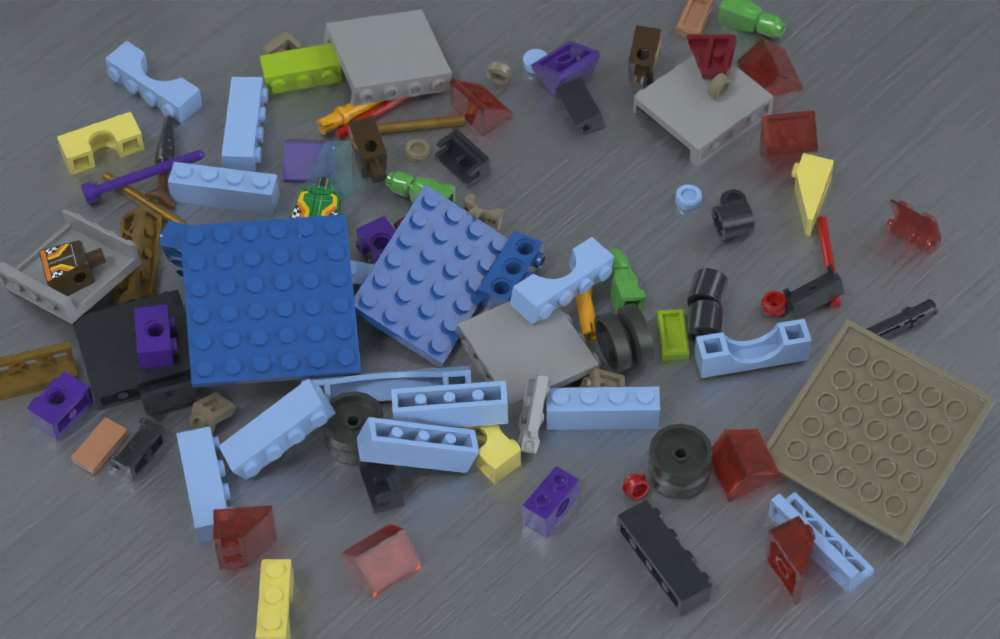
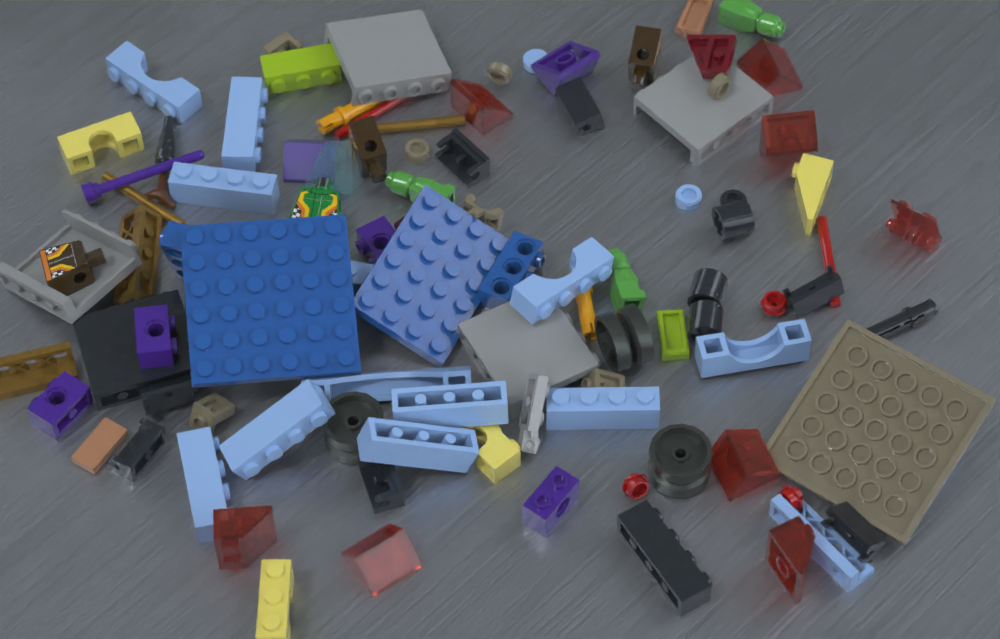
none -> red plate [777,485,803,510]
none -> black hinge [820,501,887,563]

